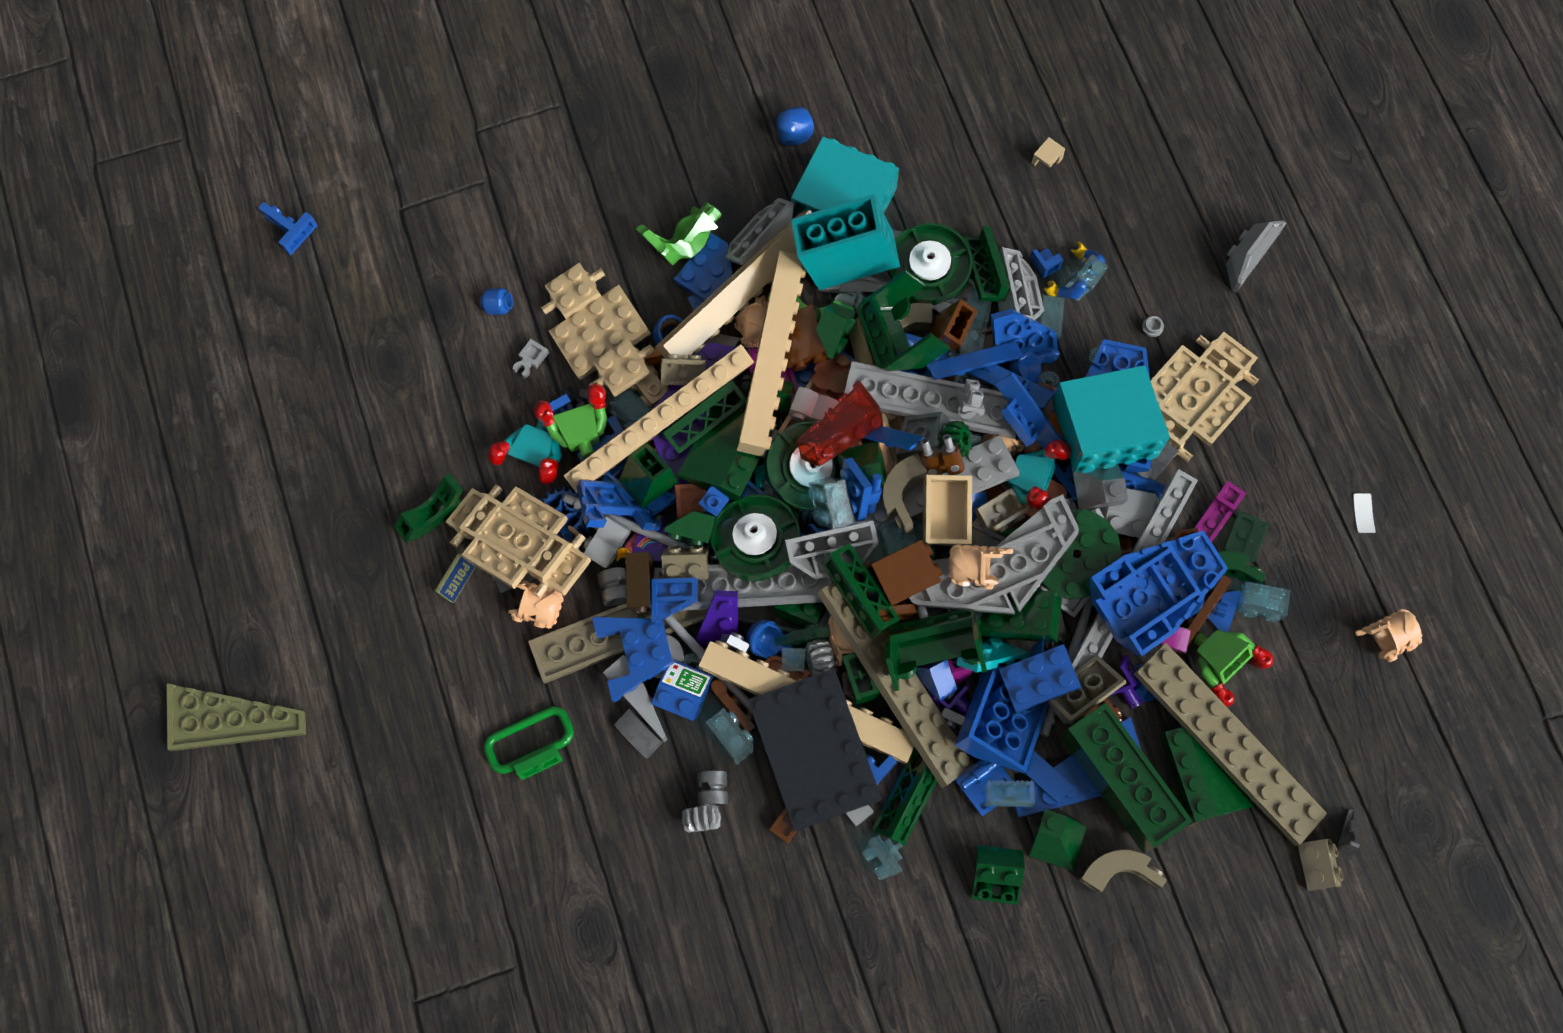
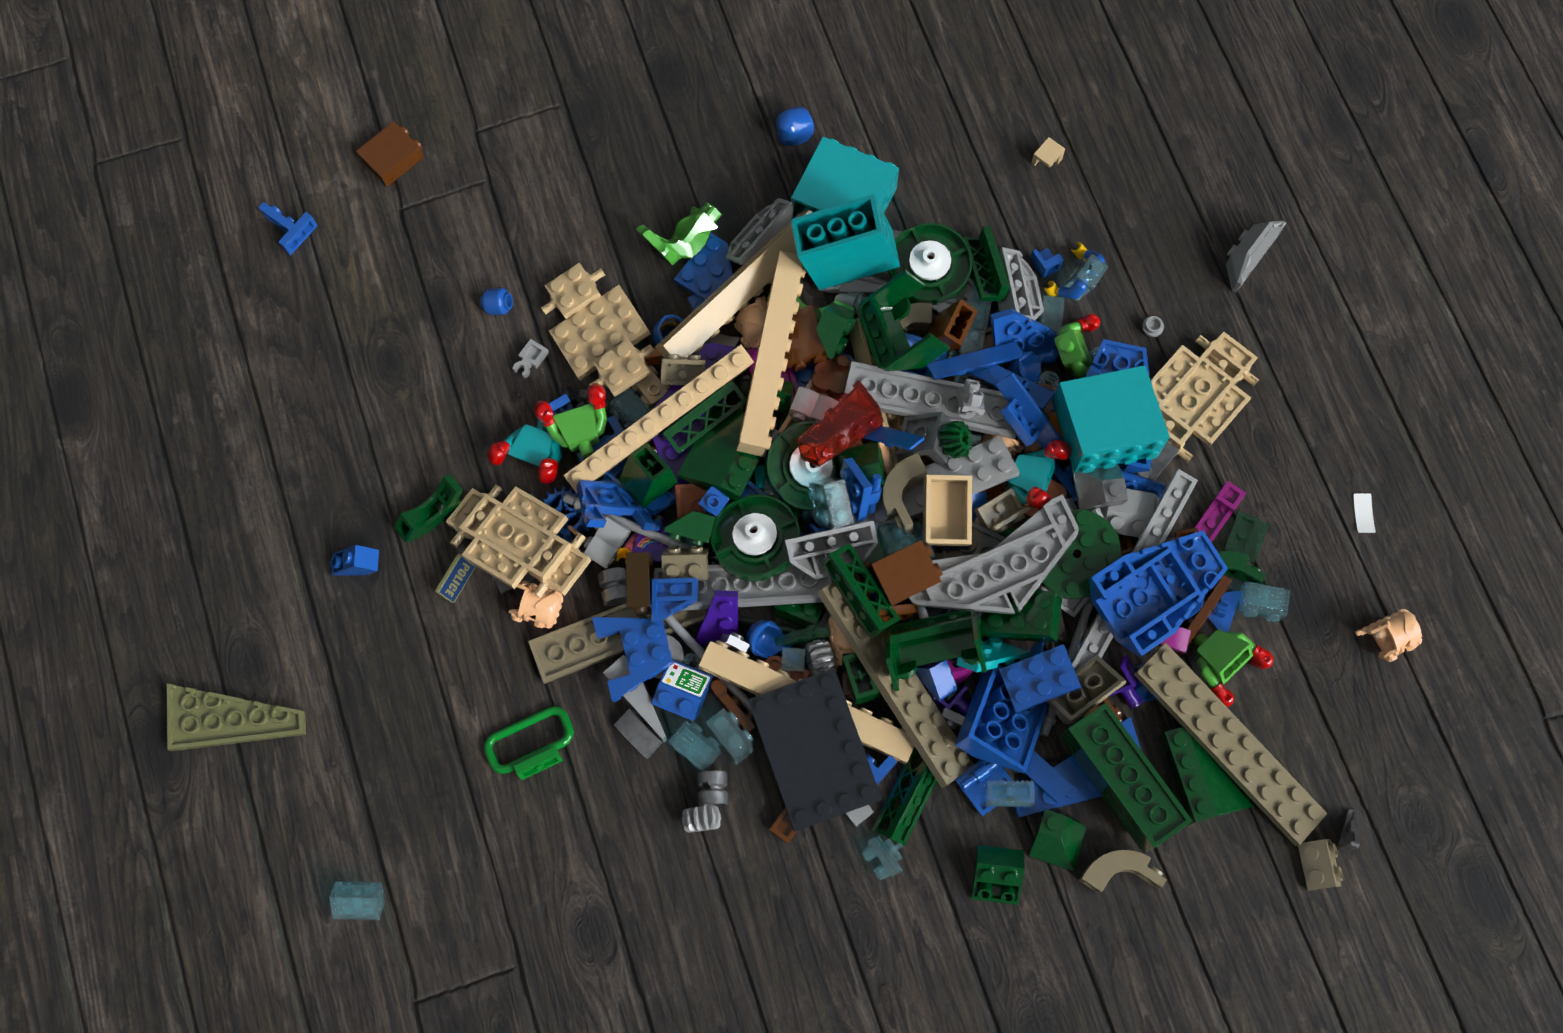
reddish brown piece [920,434,965,475] -> none
light nougat helmet [949,544,1013,590] -> none
none -> clear light blue brick [329,882,385,920]
none -> blue slope [330,545,379,576]
none -> reddish brown brick [356,121,424,187]
none -> clear light blue brick [668,721,721,772]
none -> bright green torso [1054,314,1101,378]

